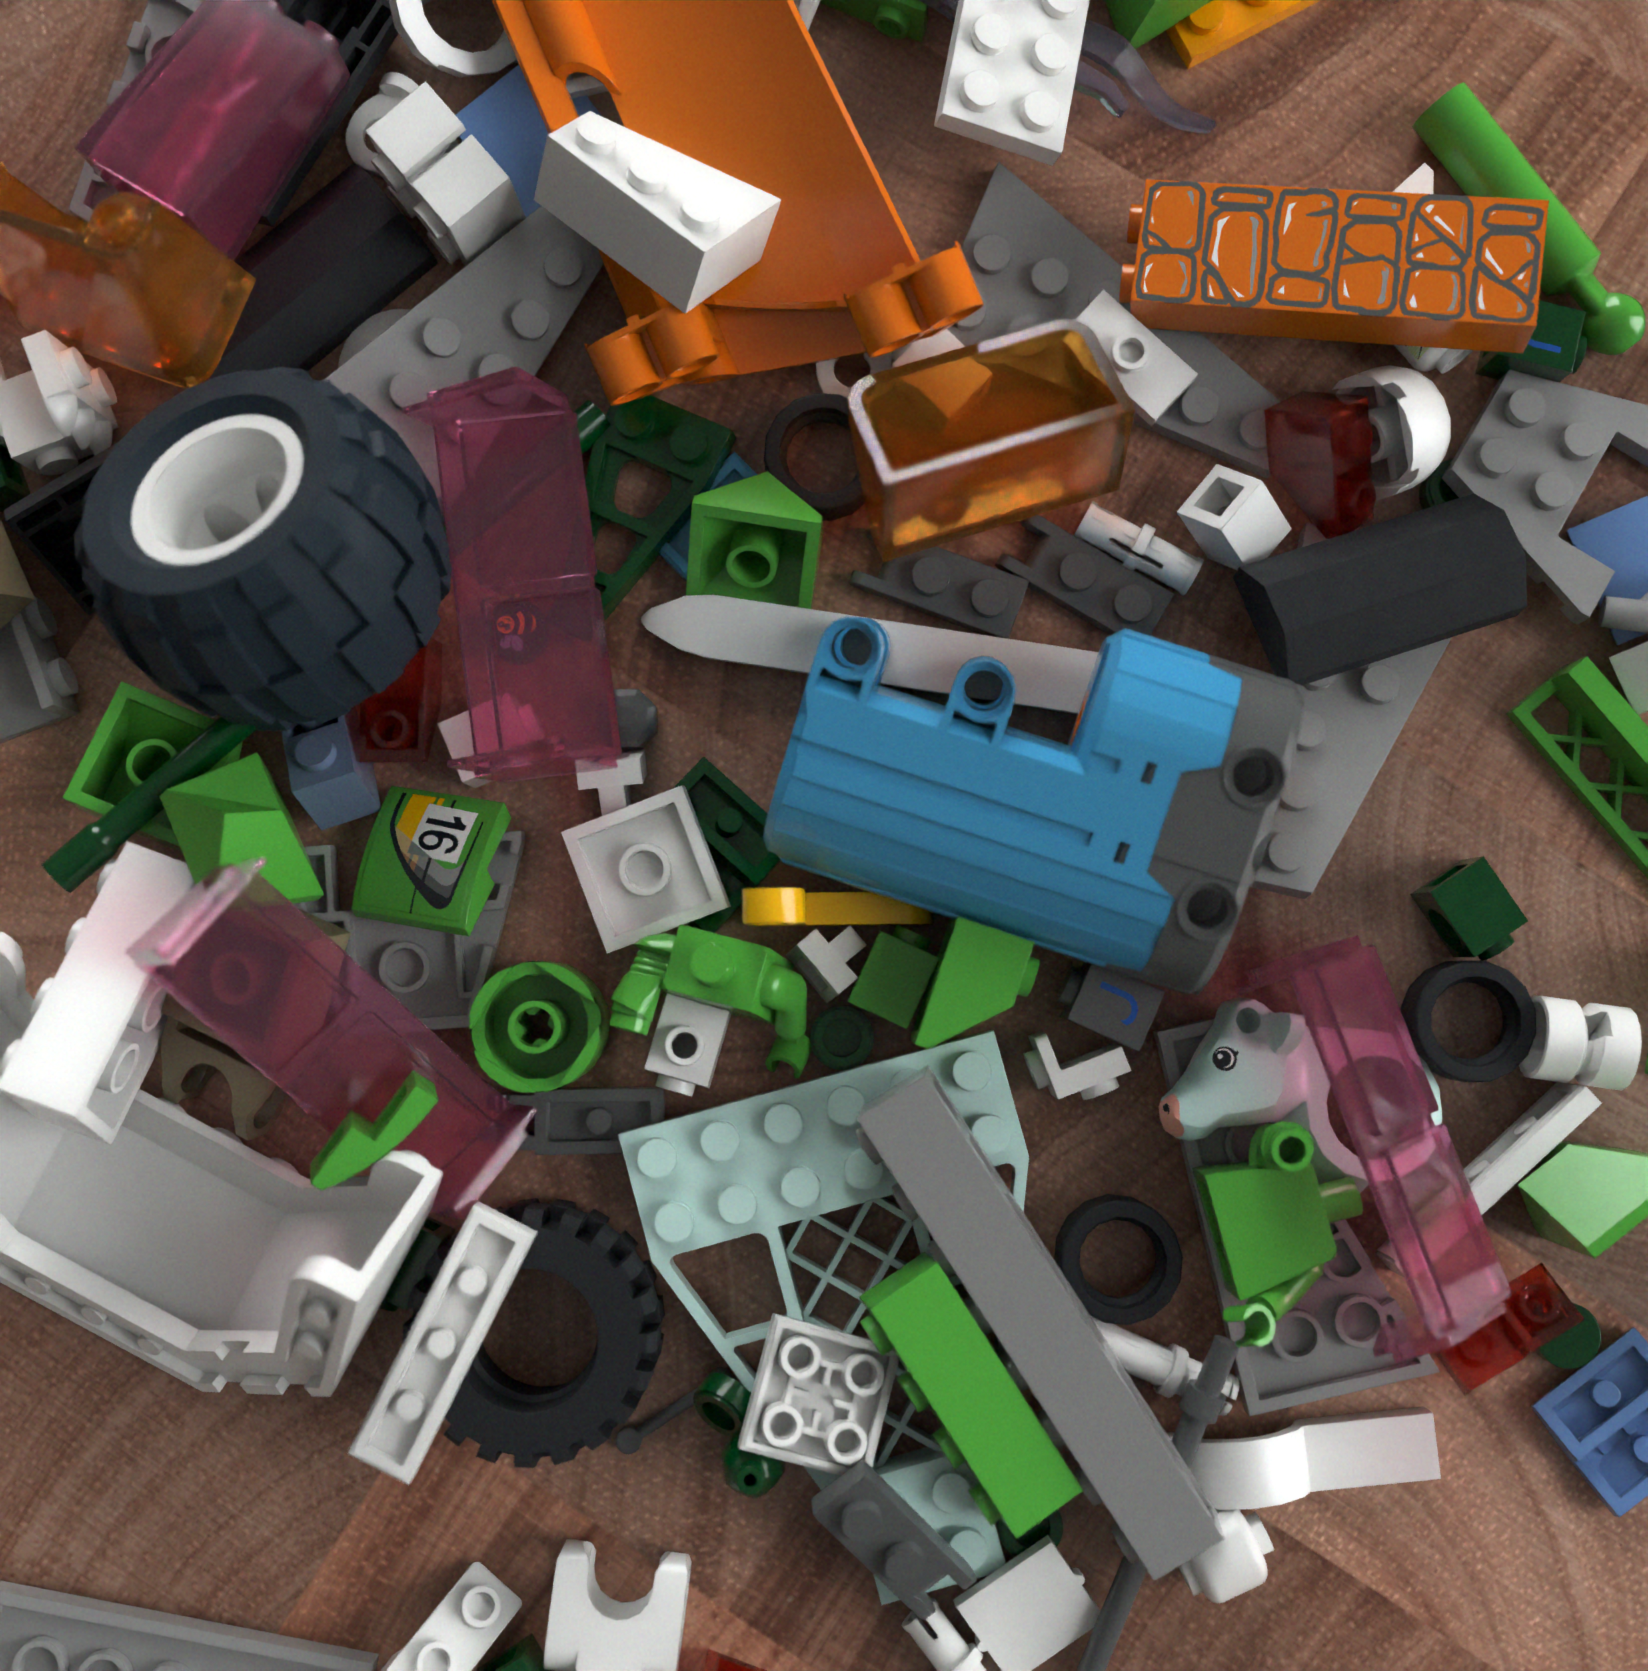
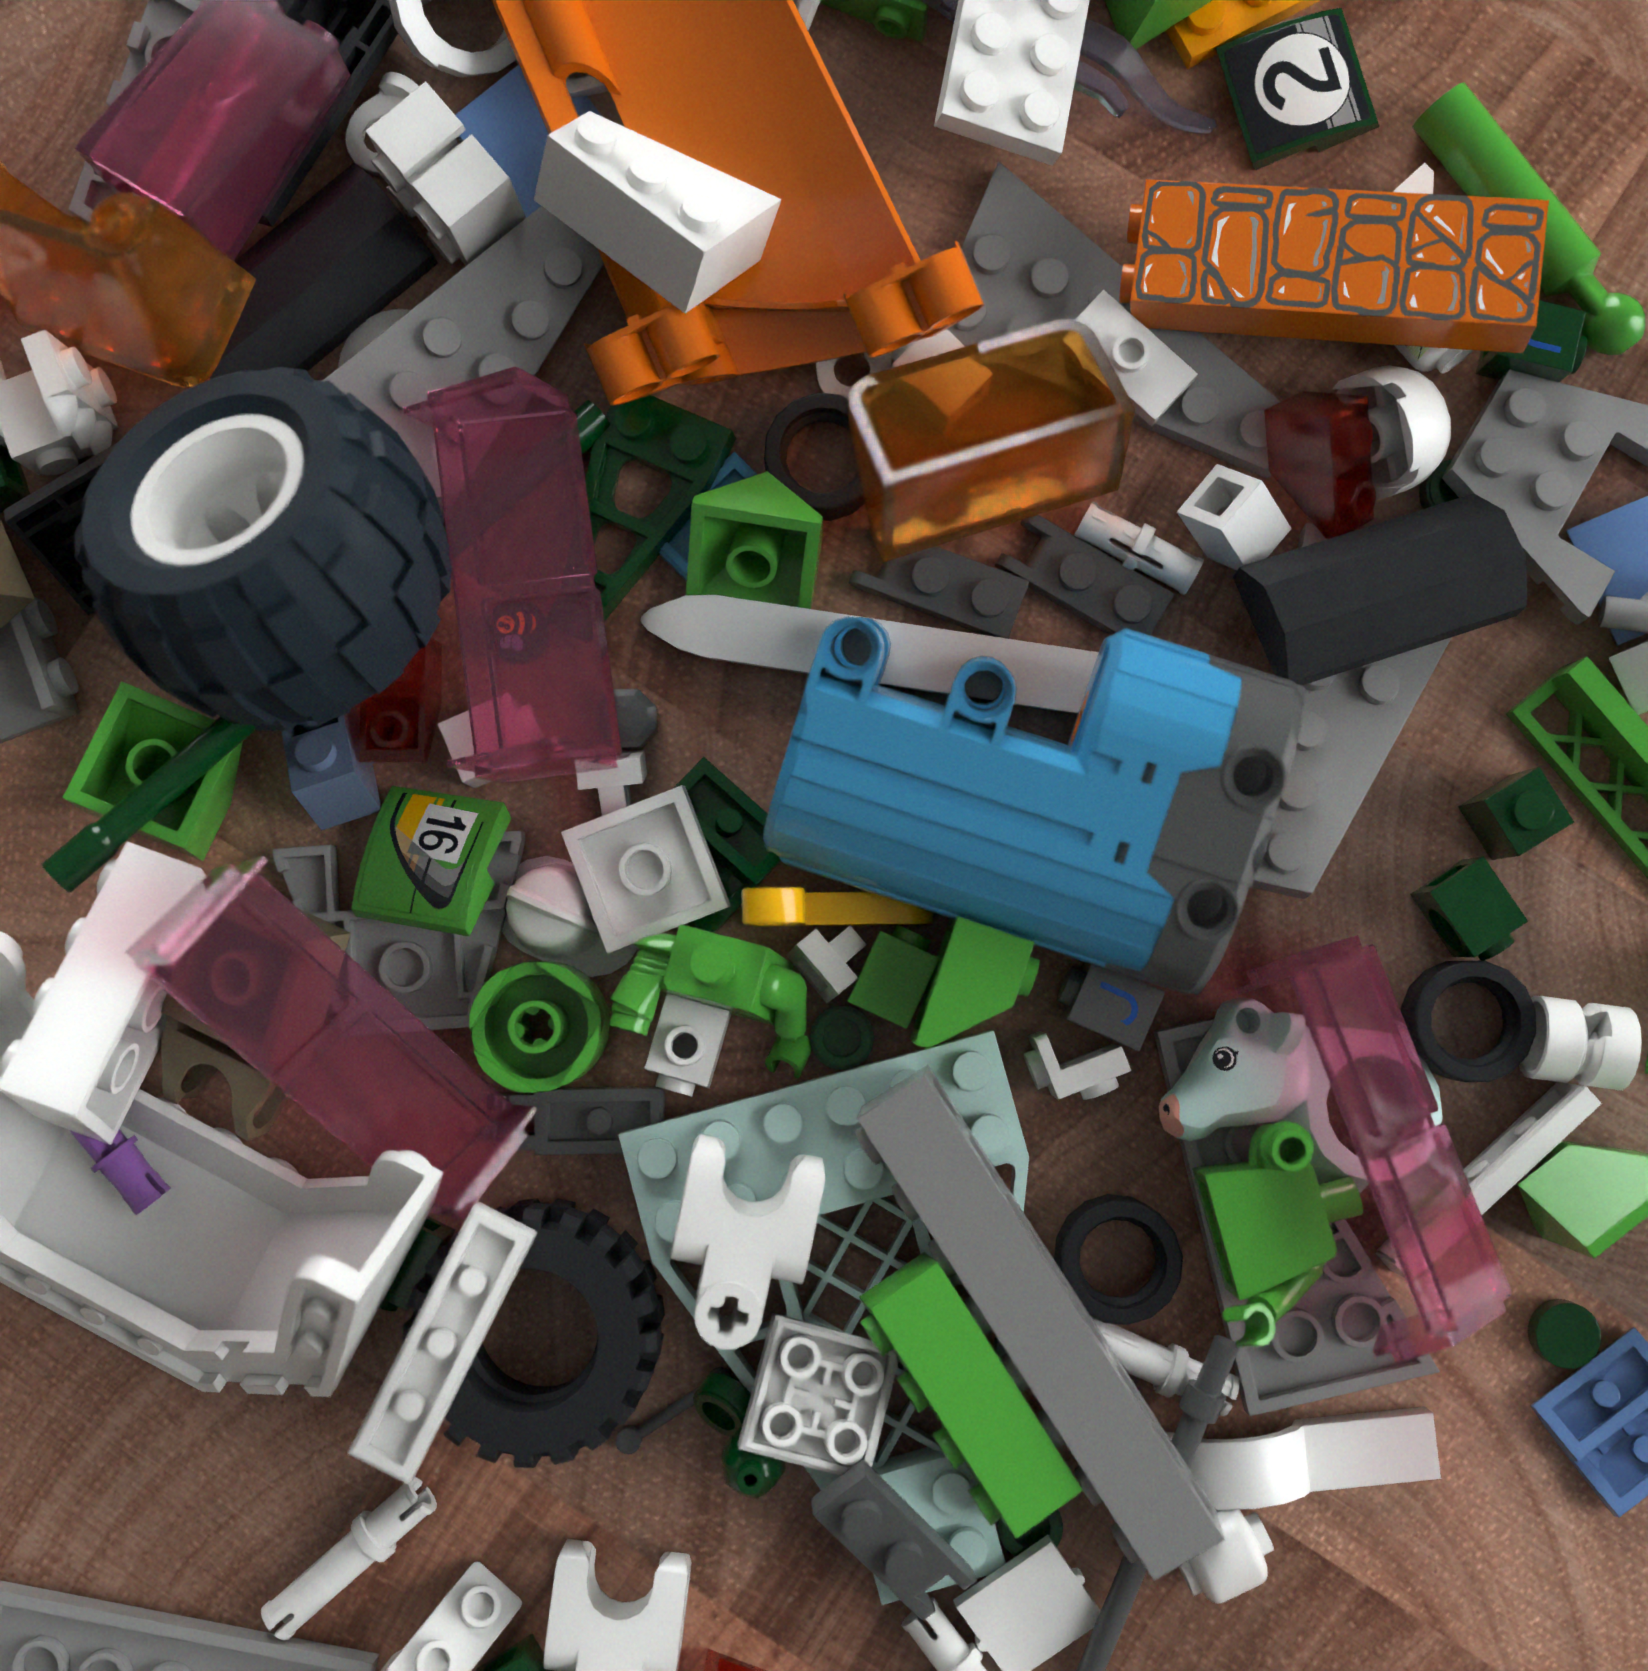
bright green slope [160,753,324,914] -> none
bright green slope [310,1070,438,1190] -> none
clear red slope [1425,1263,1584,1396] -> none
none -> medium lavender axle [69,1129,171,1215]
none -> white pin [261,1477,437,1641]
none -> white piece [502,856,638,977]
none -> white piece [670,1134,825,1349]
none -> slope [1216,7,1380,170]
none -> dark green brick [1458,767,1574,860]

